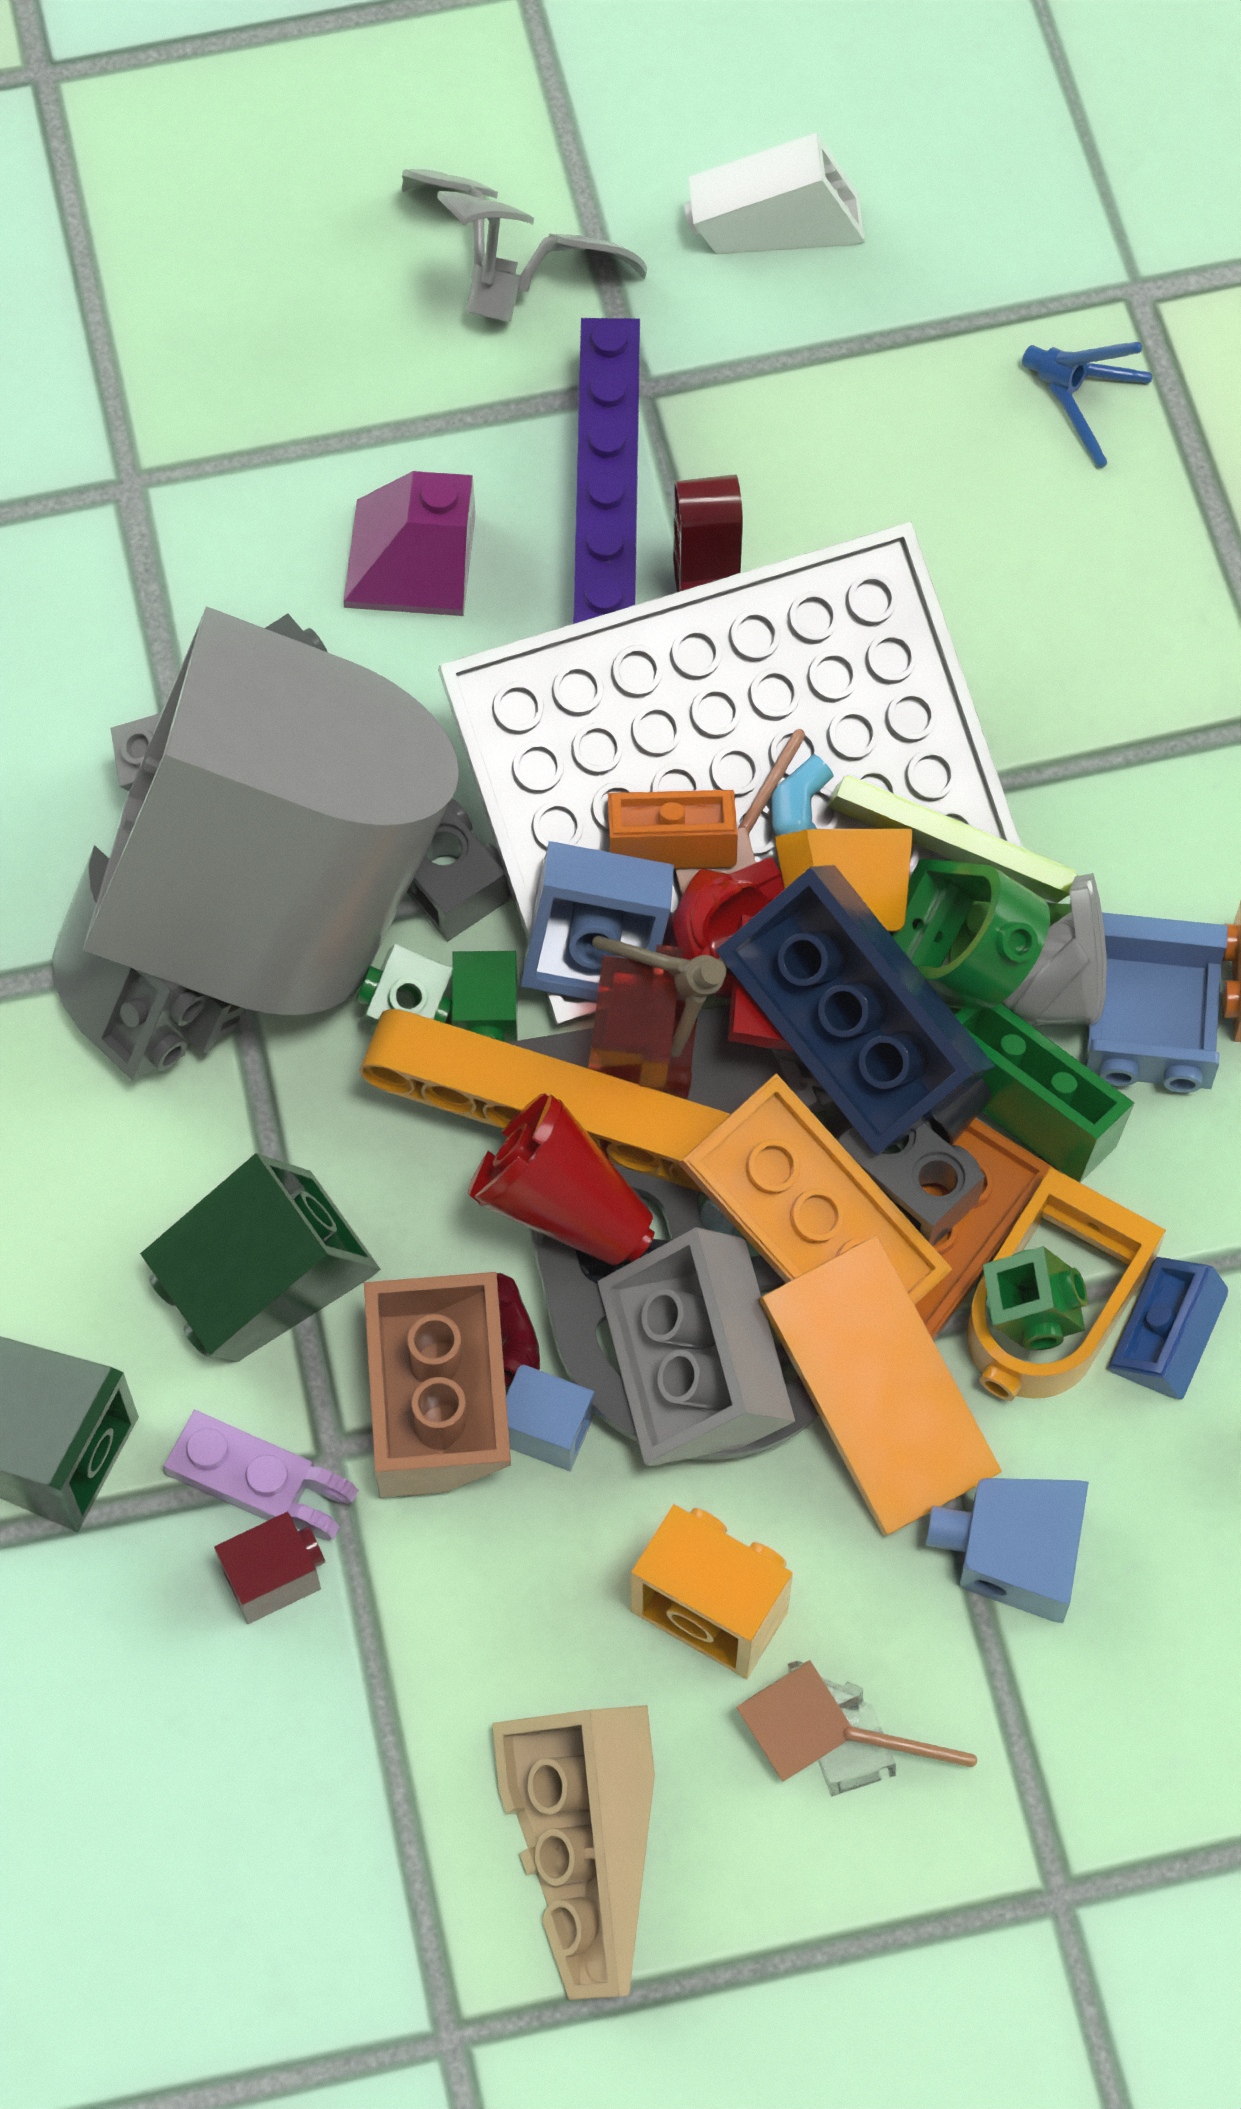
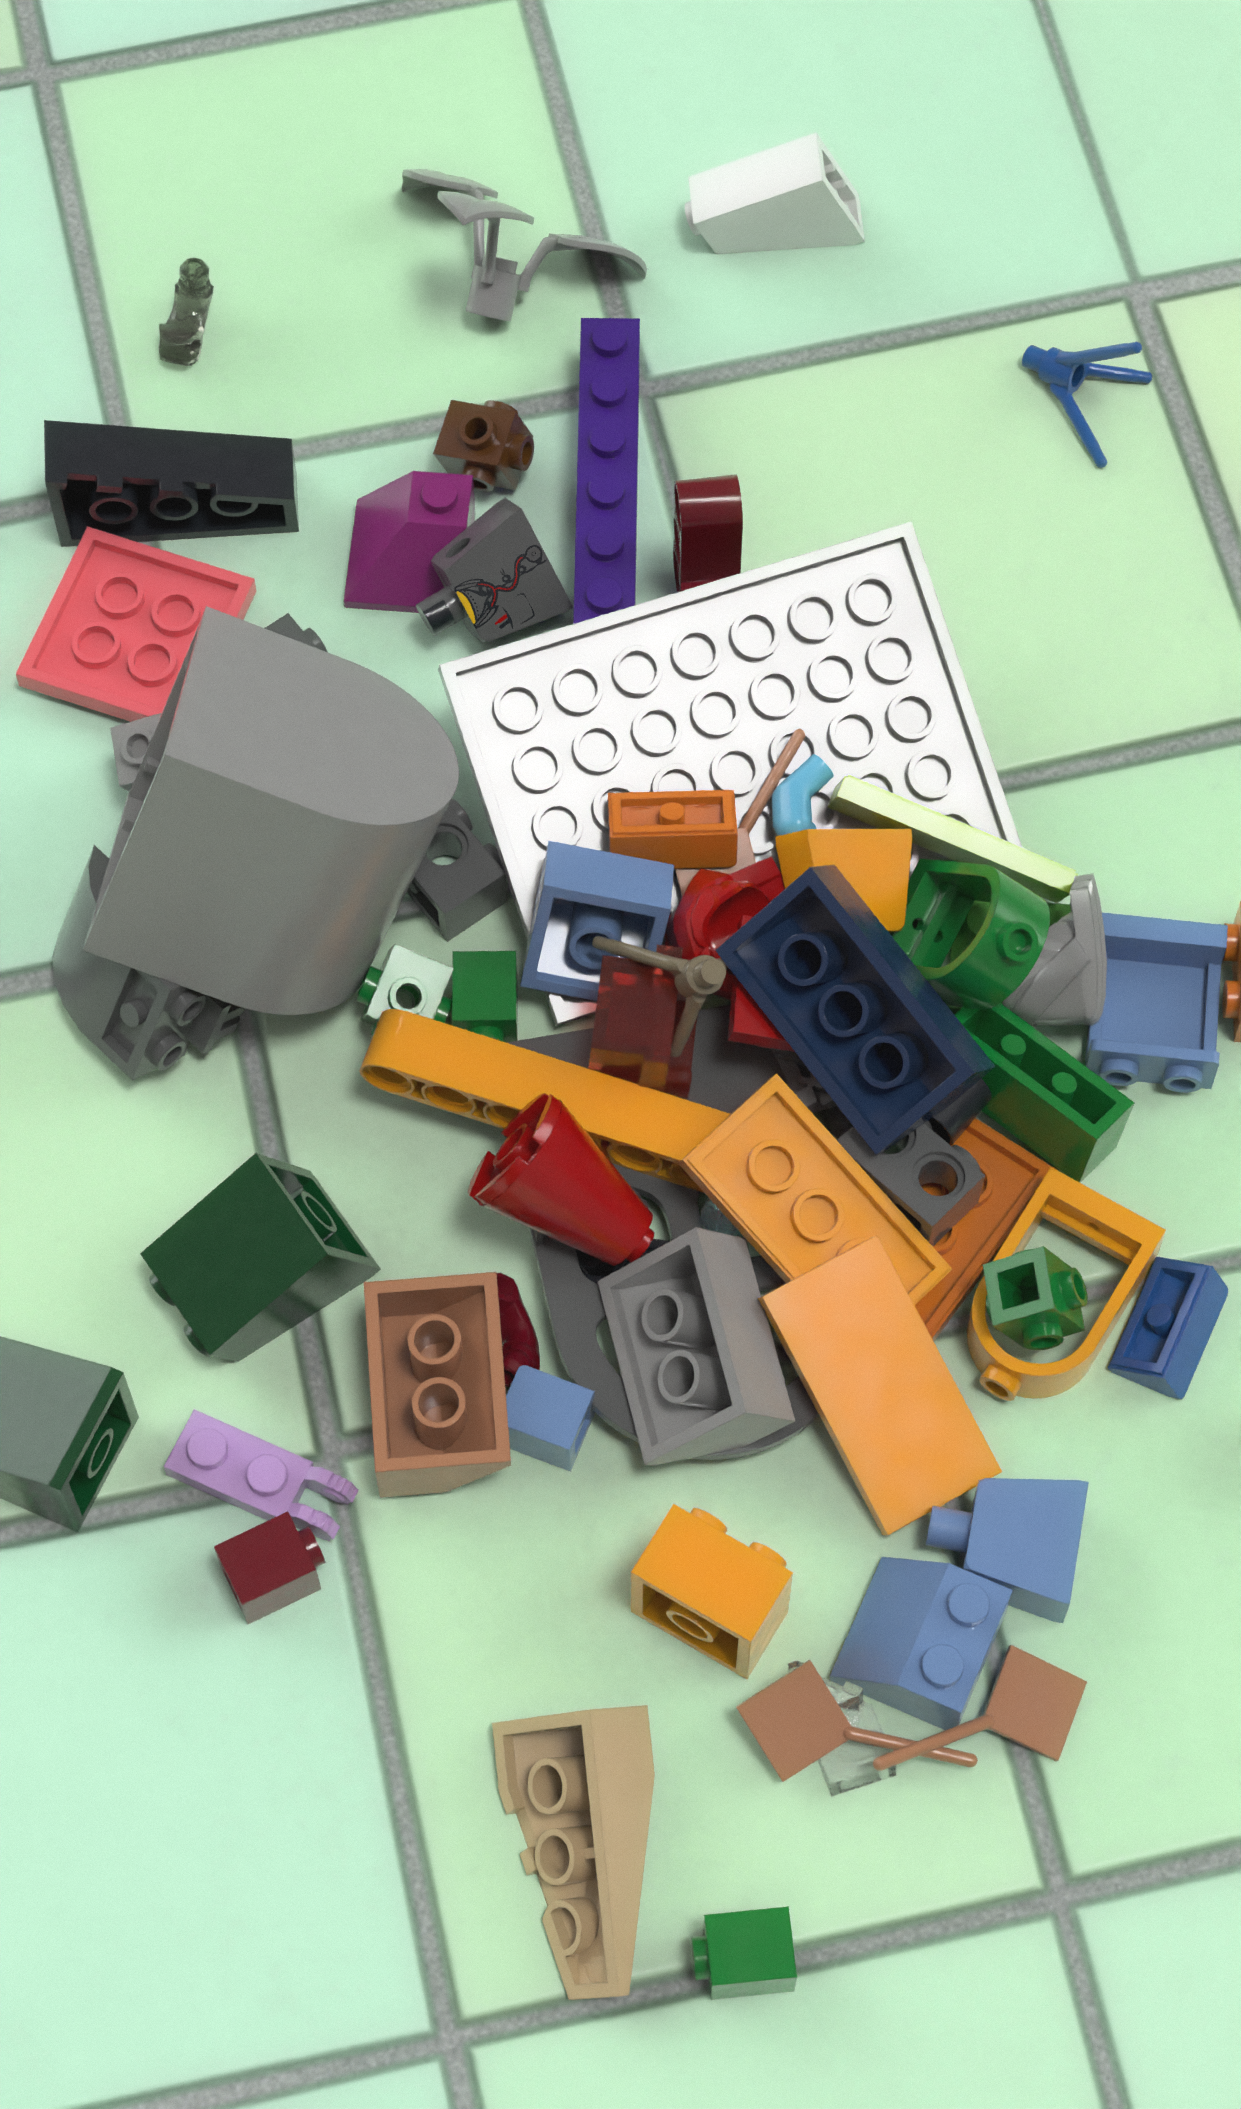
none -> coral plate [16,526,256,722]
none -> black wedge [44,420,299,547]
none -> clear smoke piece [159,257,214,366]
none -> dark grey torso [416,498,573,643]
none -> reddish brown brick [433,400,534,492]
none -> green brick [691,1906,797,2000]
none -> medium blue slope [829,1557,1013,1730]
none -> nougat piece [873,1645,1087,1771]

